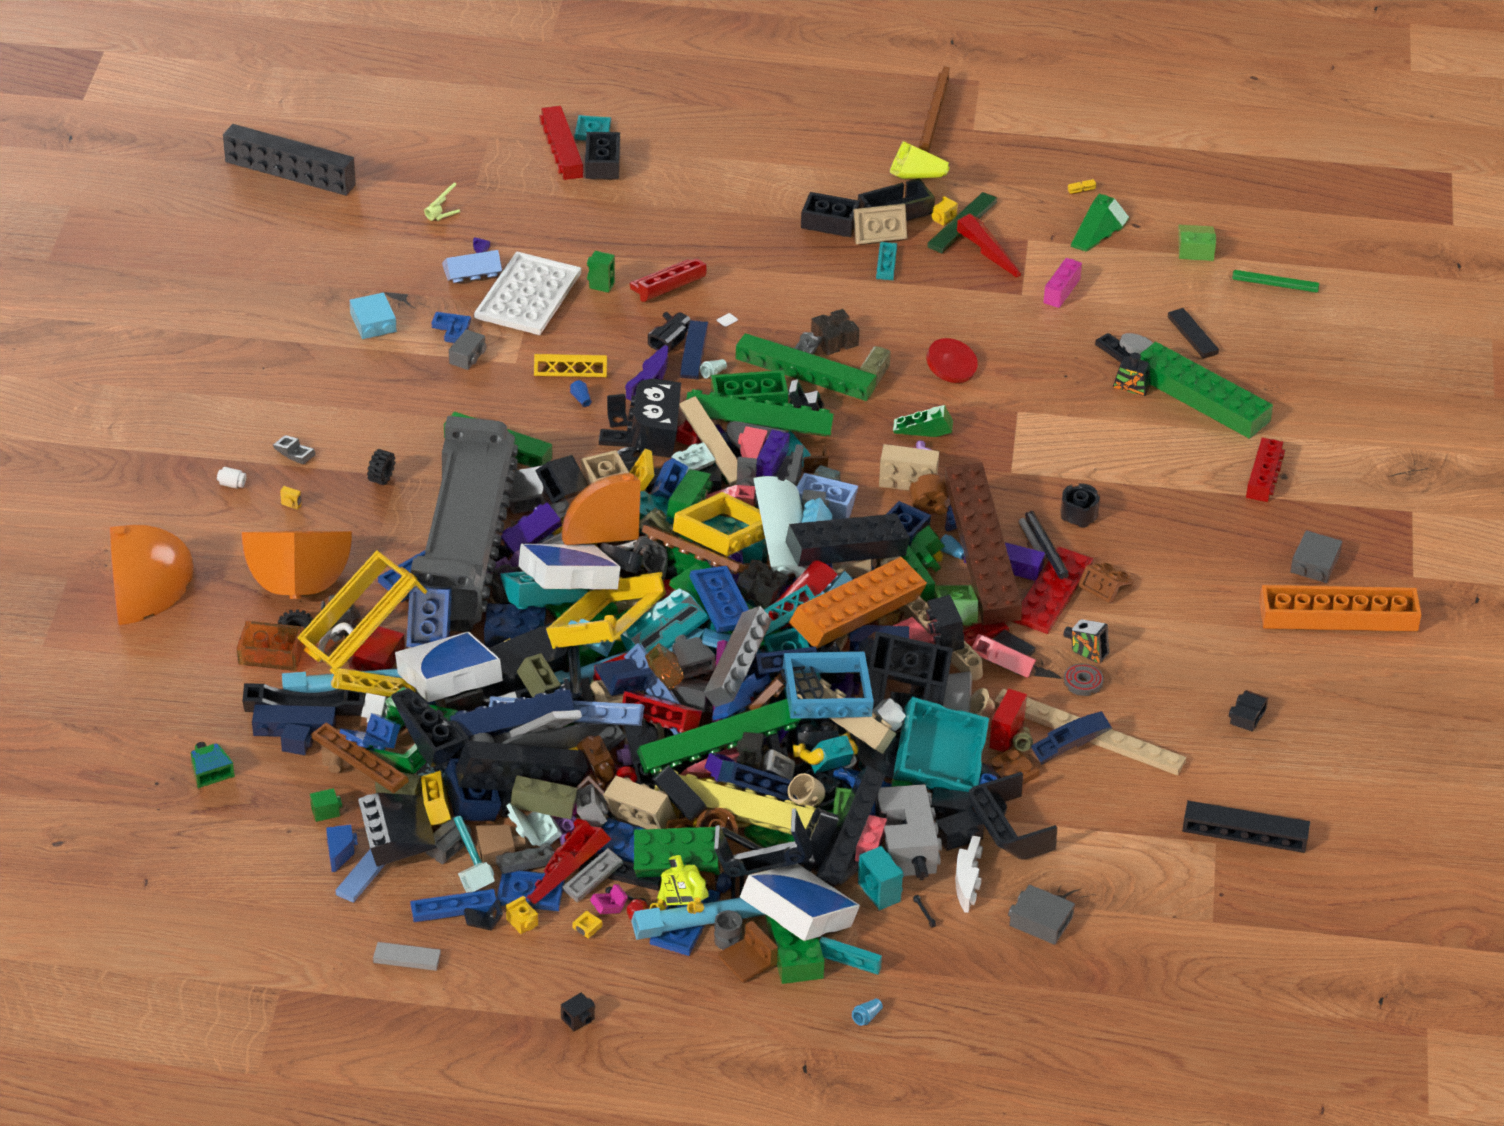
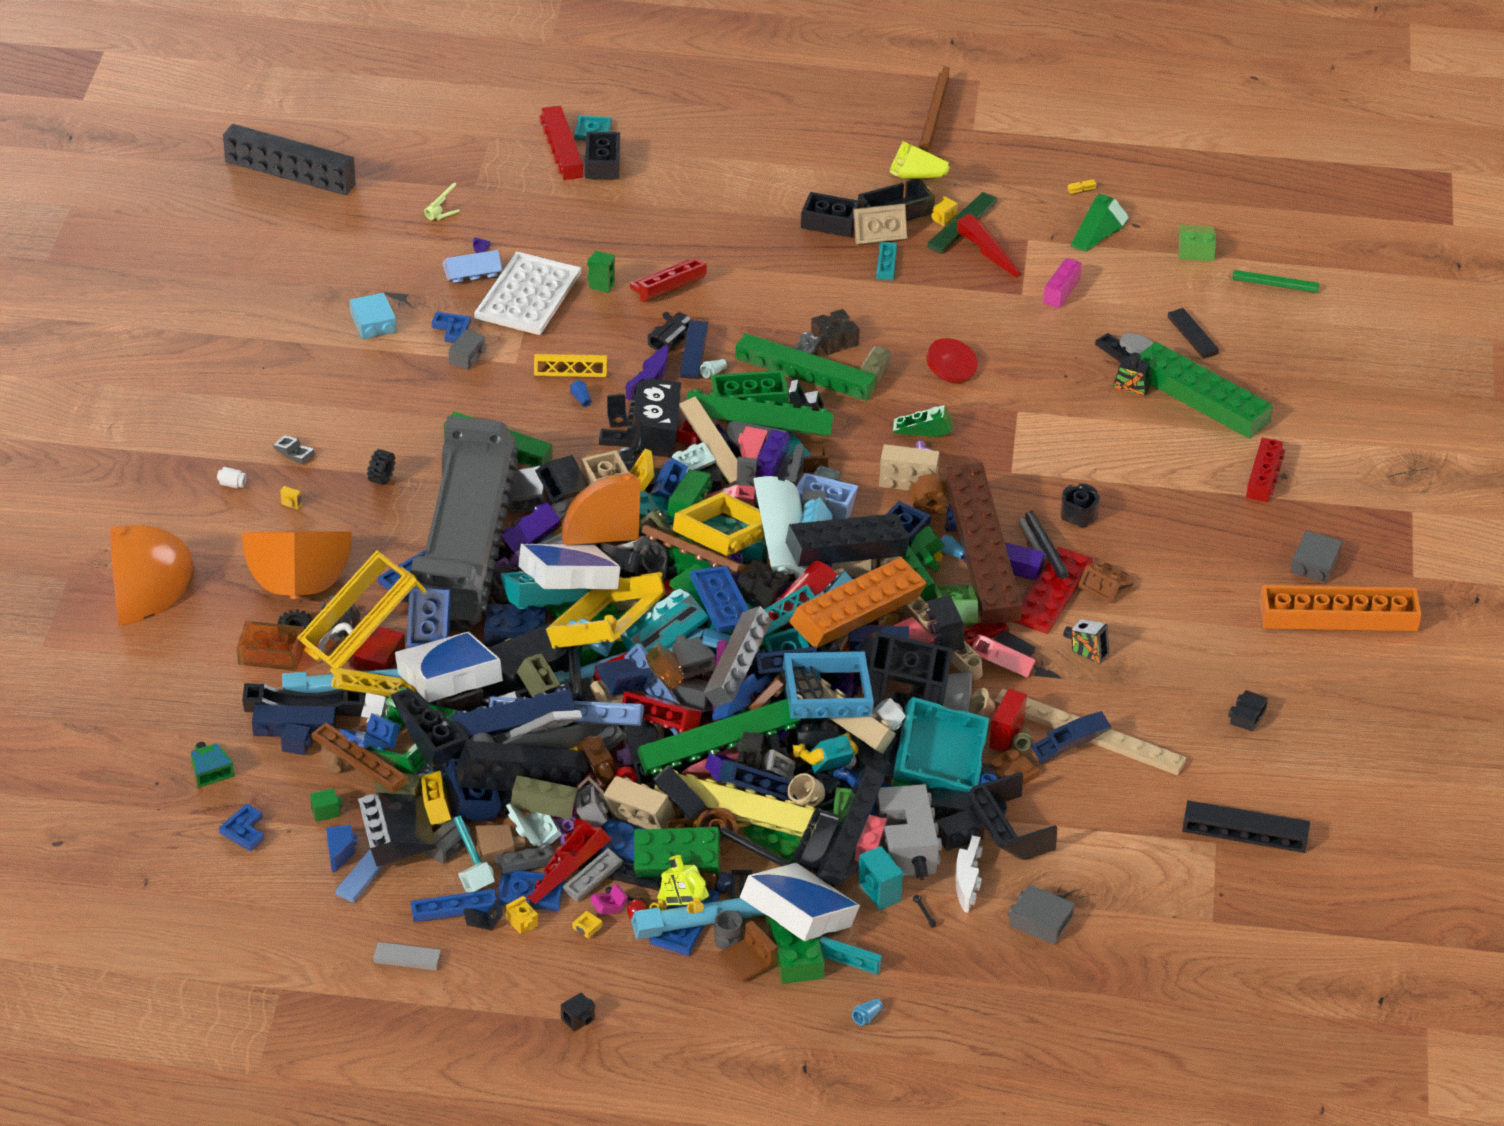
black windscreen [714,808,813,877] -> none
white sticker [717,313,738,327] -> none
dark grey tile [1064,663,1103,696] -> none
none -> blue plate [219,803,264,852]

